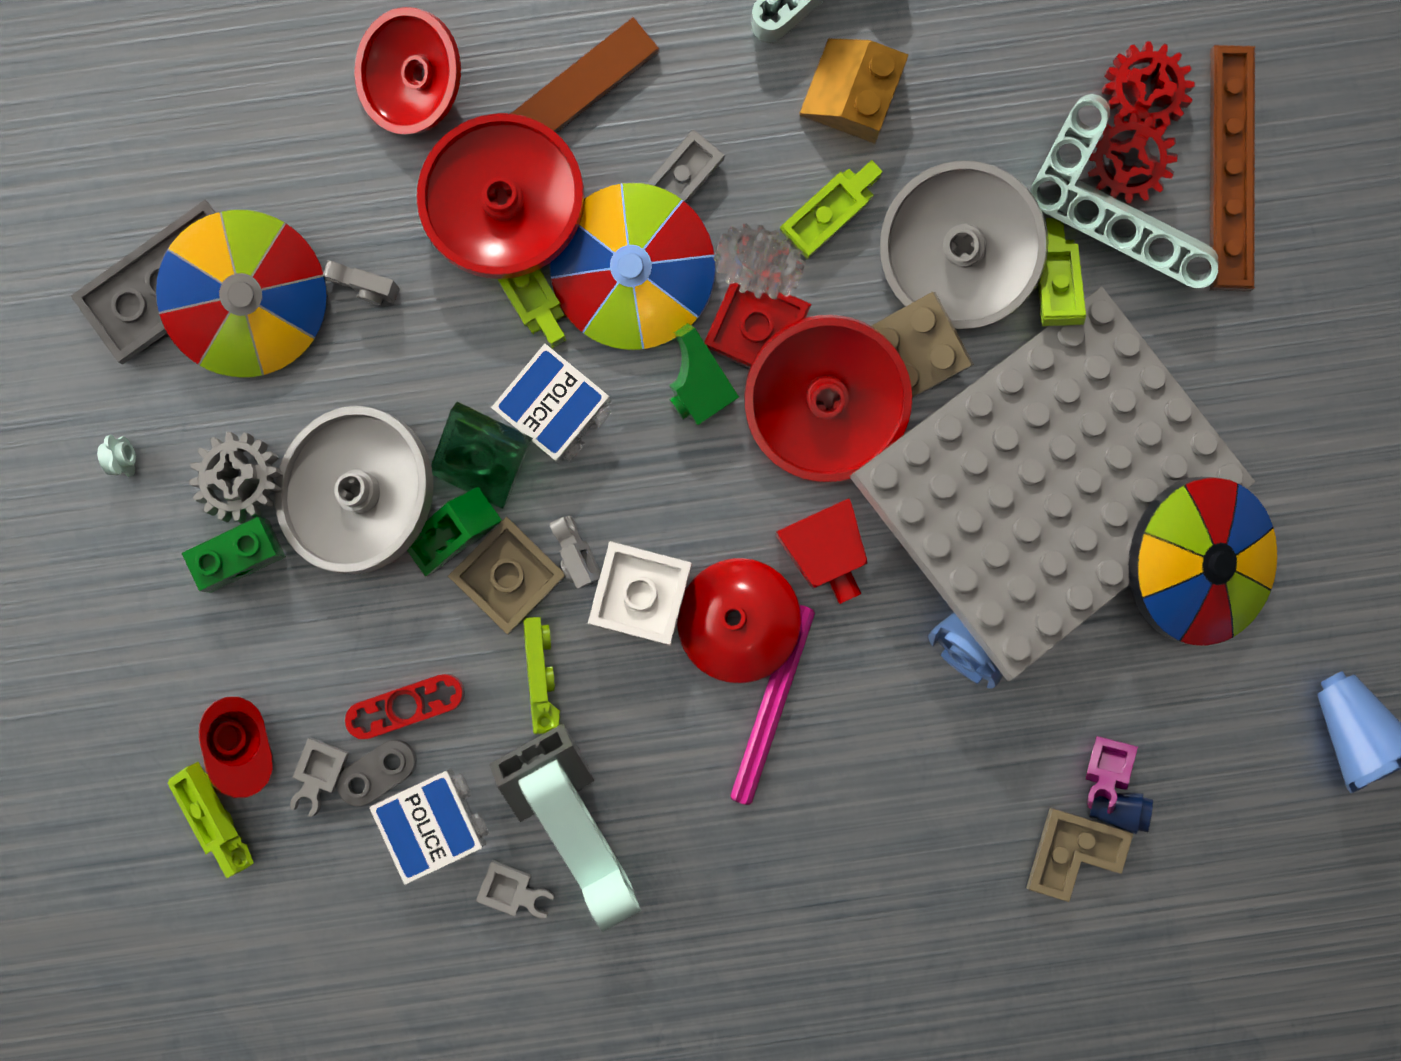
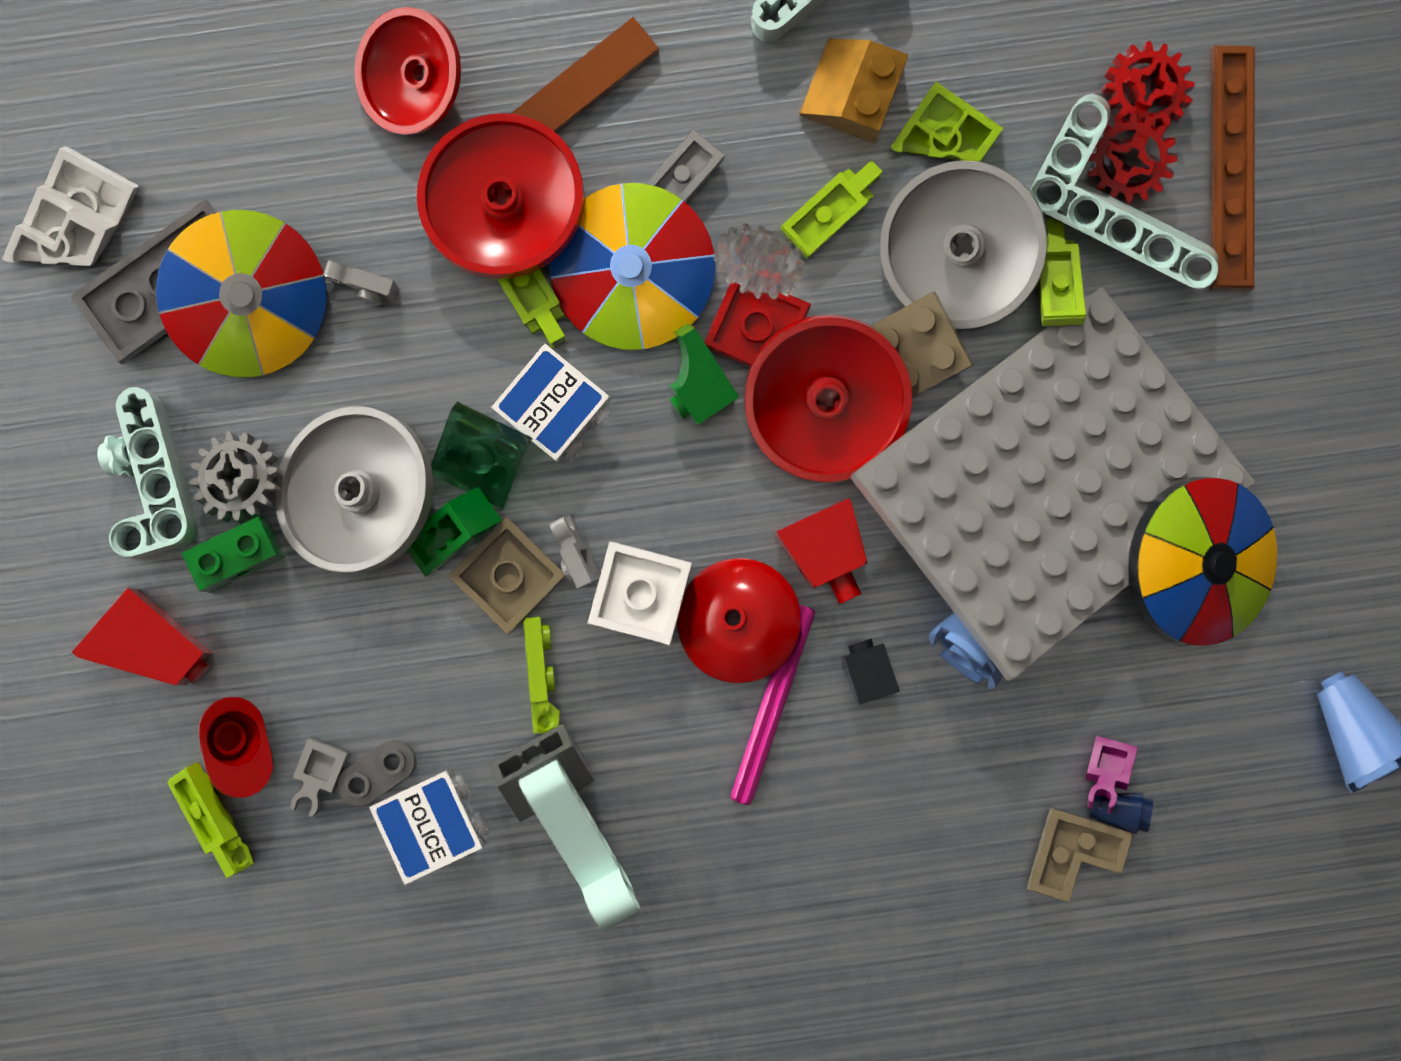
red beam [345,674,465,739] -> none
light grey plate [476,860,555,919] -> none
none -> white slope [2,146,139,266]
none -> red slope [72,588,214,685]
none -> light aqua beam [109,387,197,559]
none -> black brick [841,638,900,705]
none -> lime slope [890,81,1003,162]

